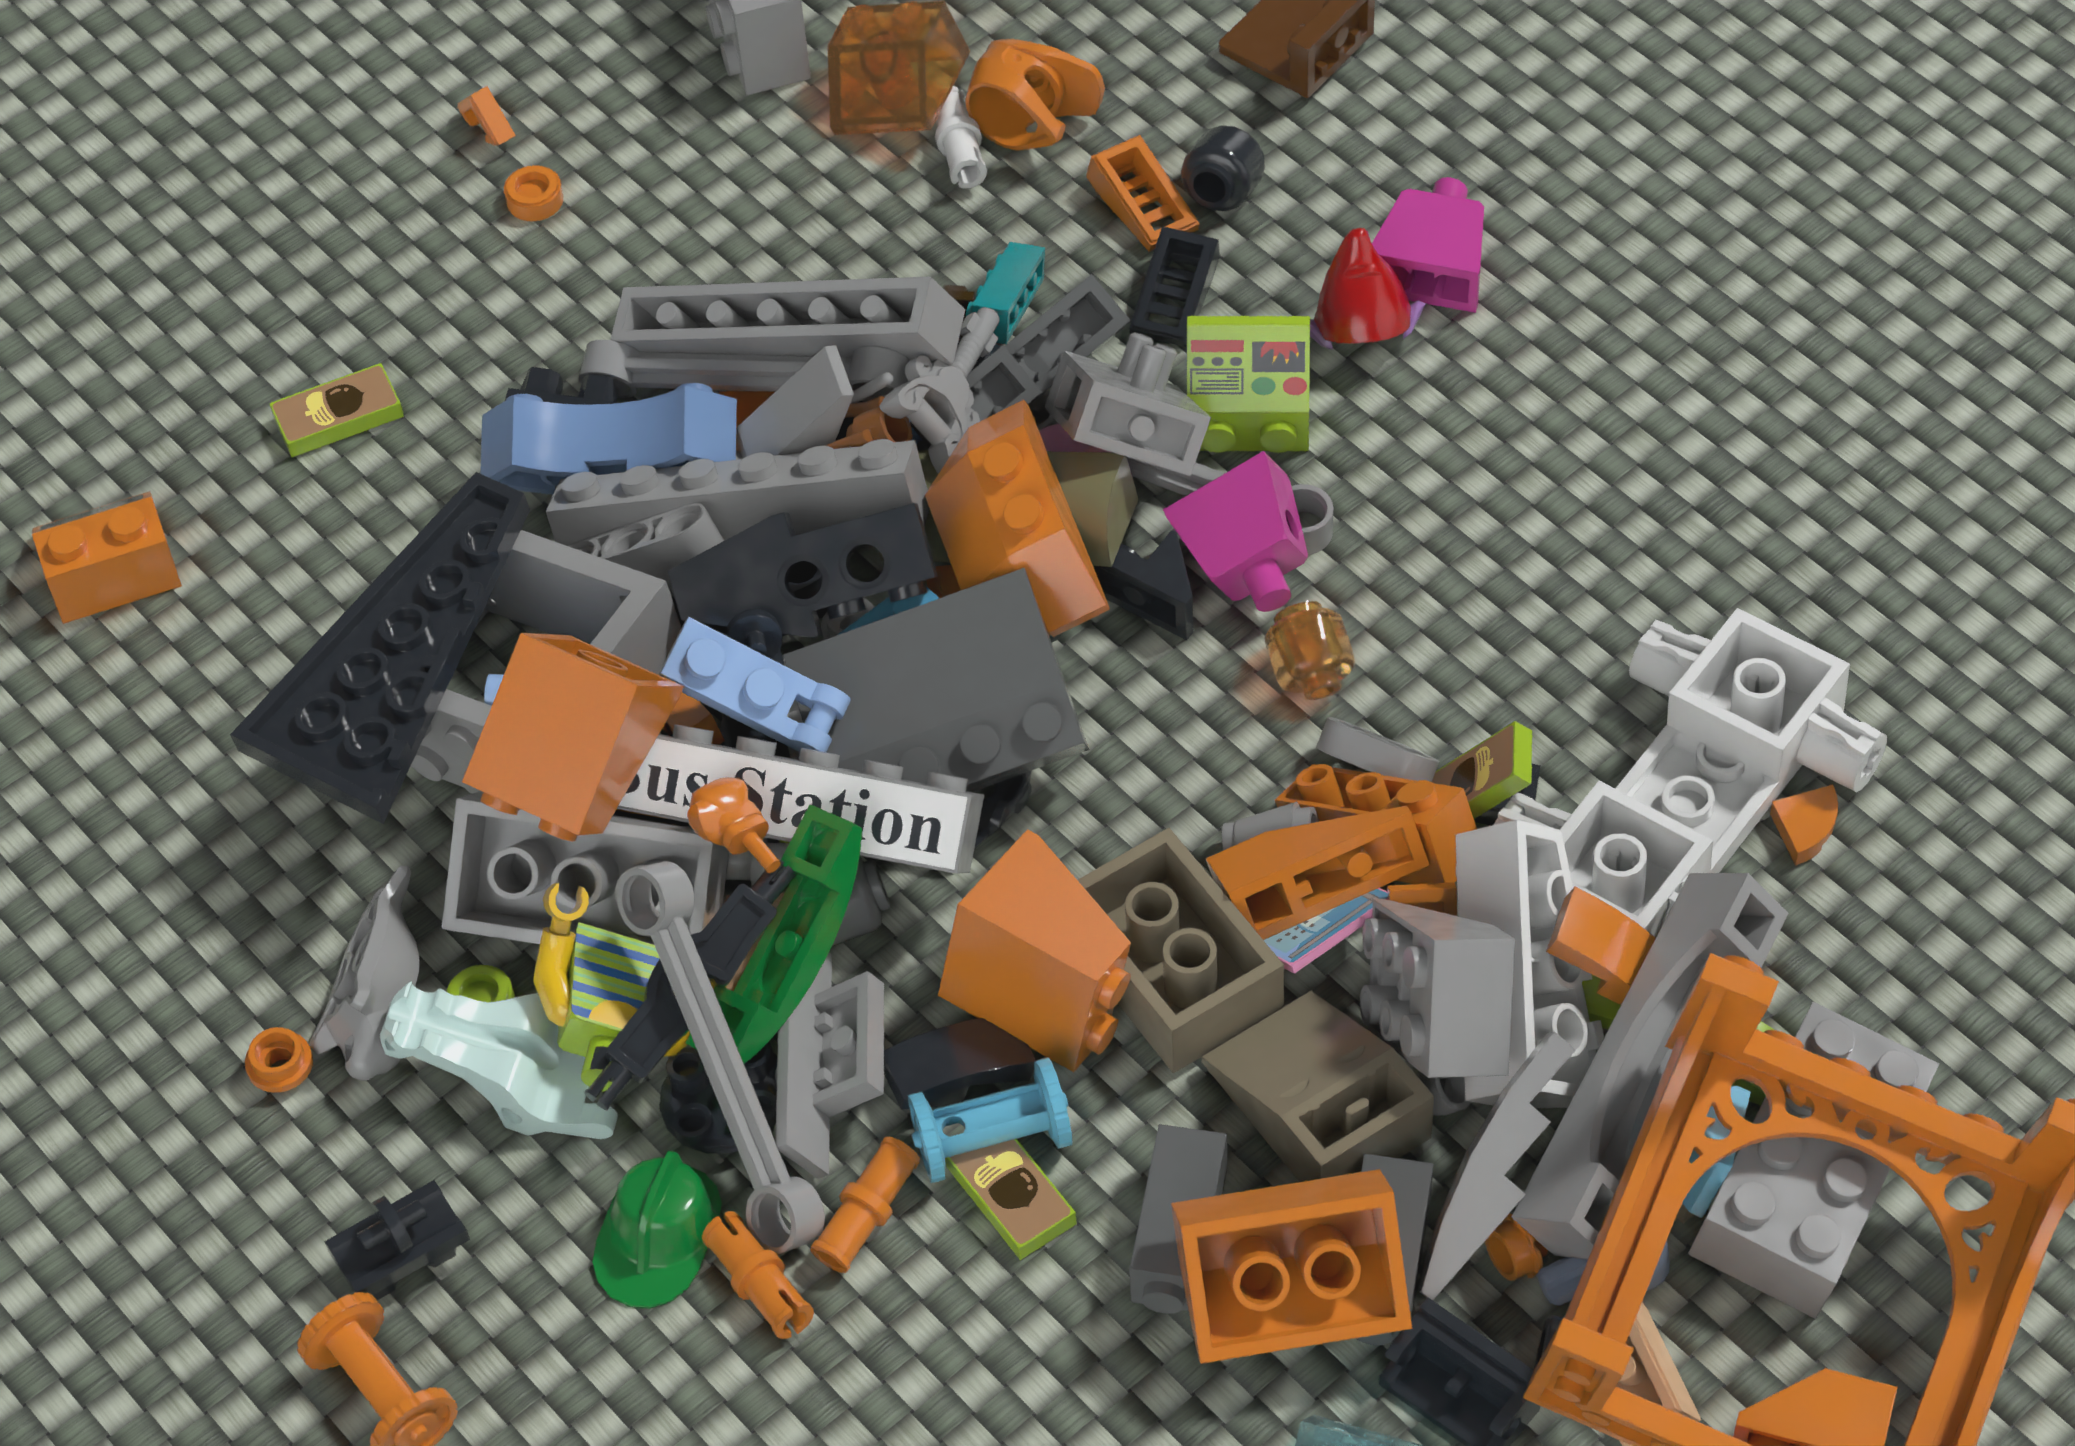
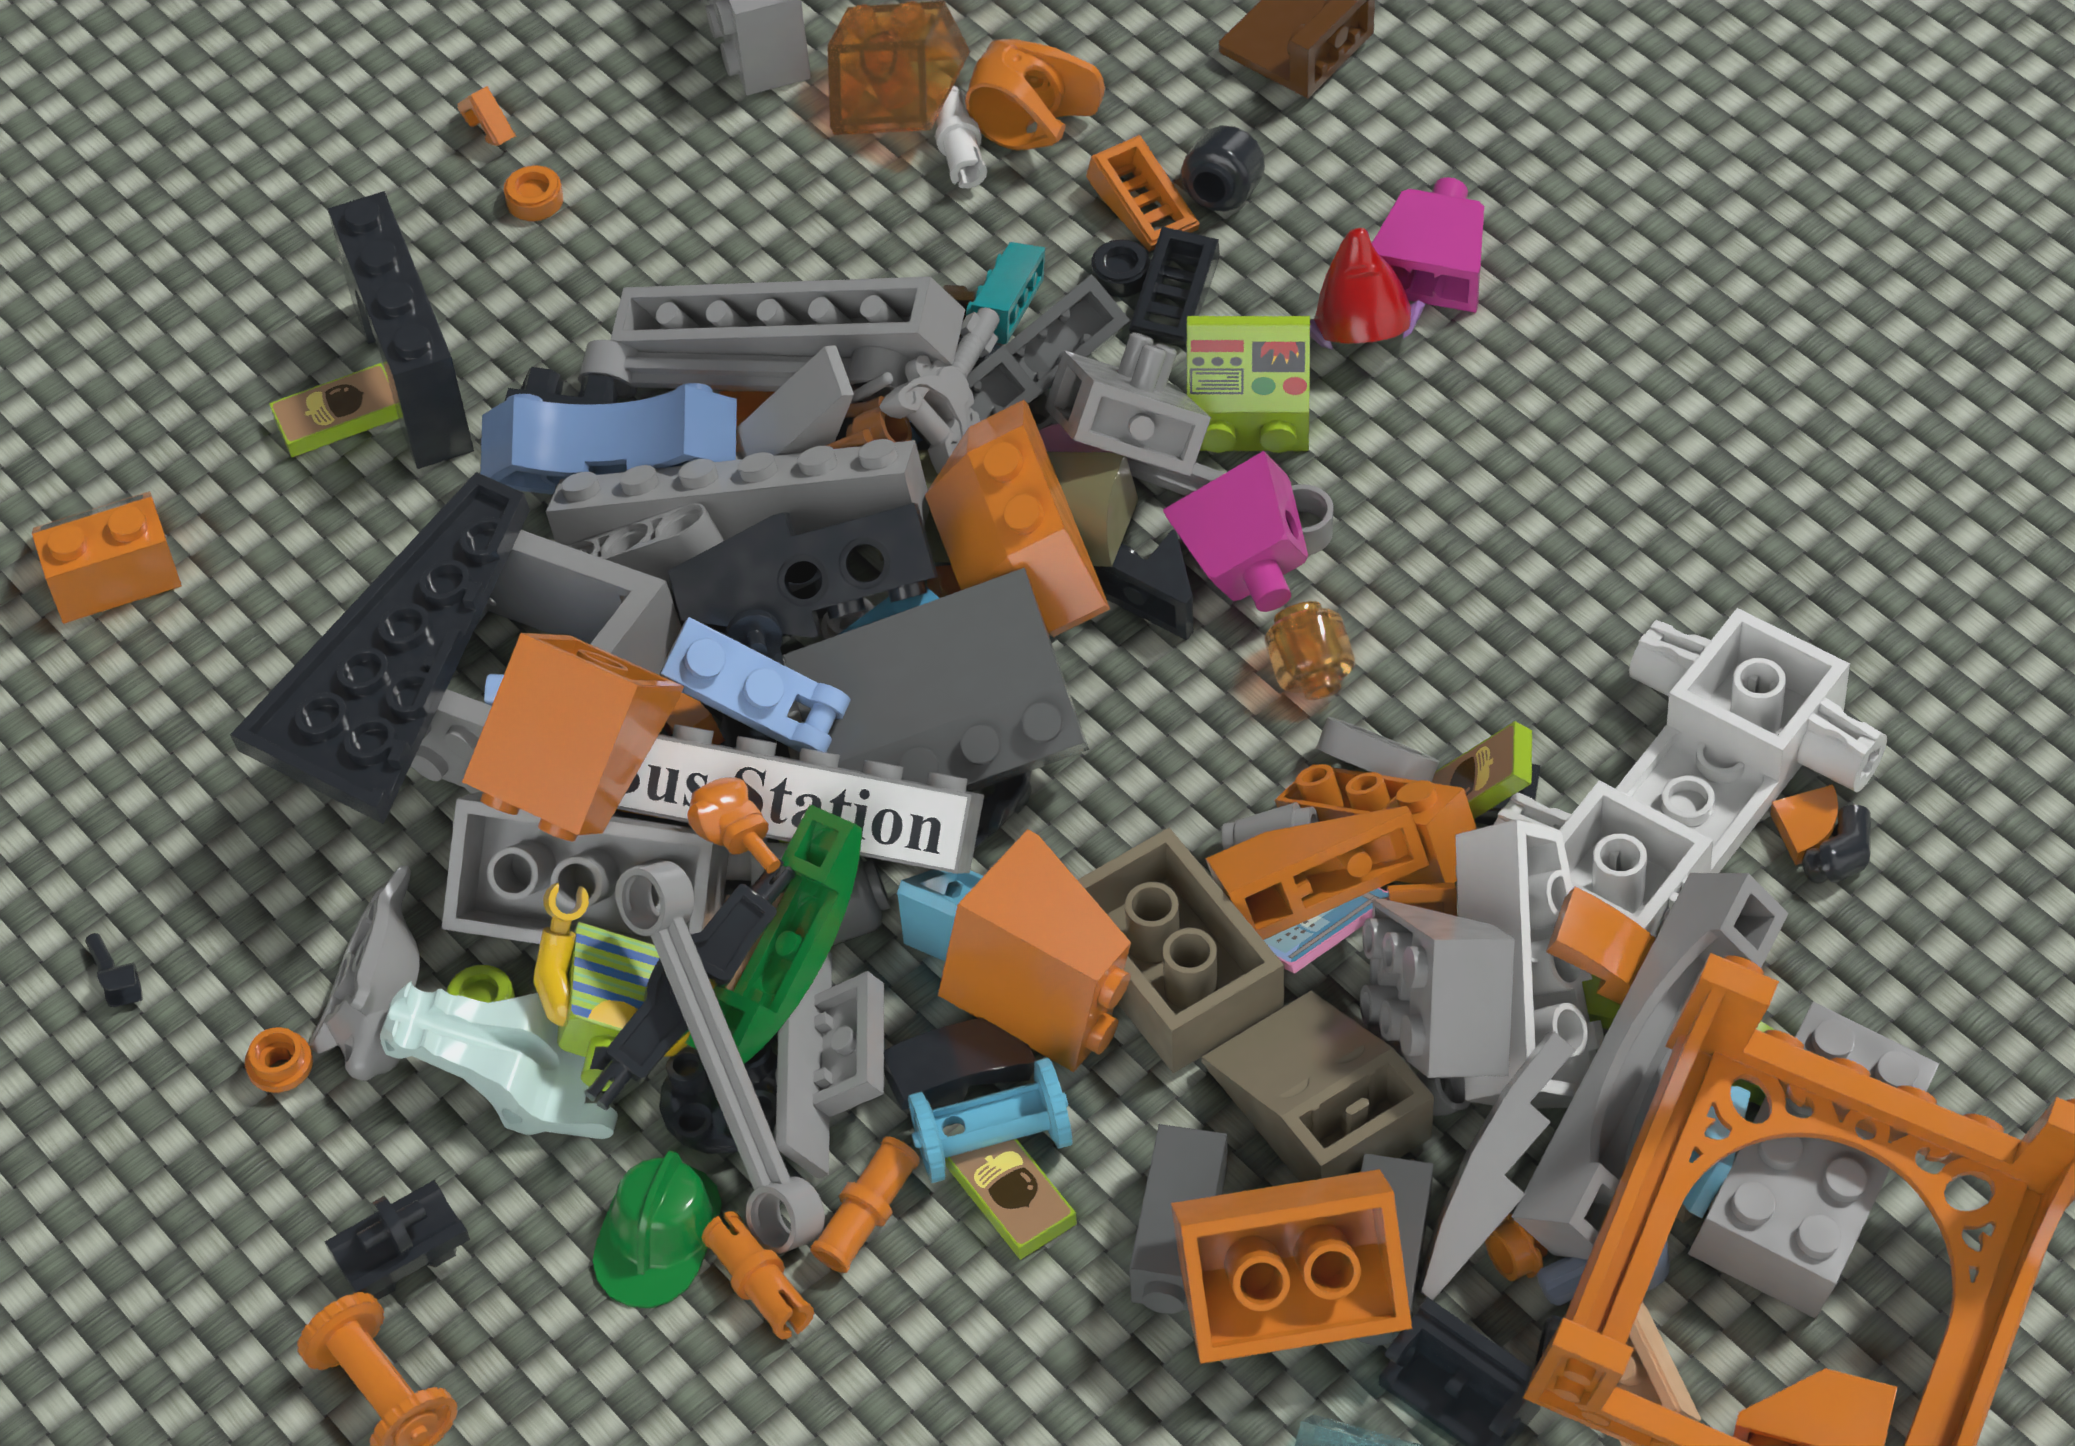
none -> black hand [85,933,143,1007]
none -> black arch [327,191,474,469]
none -> medium azure slope [897,869,983,961]
none -> black tile [1091,240,1150,297]
none -> black arm [1802,805,1871,884]

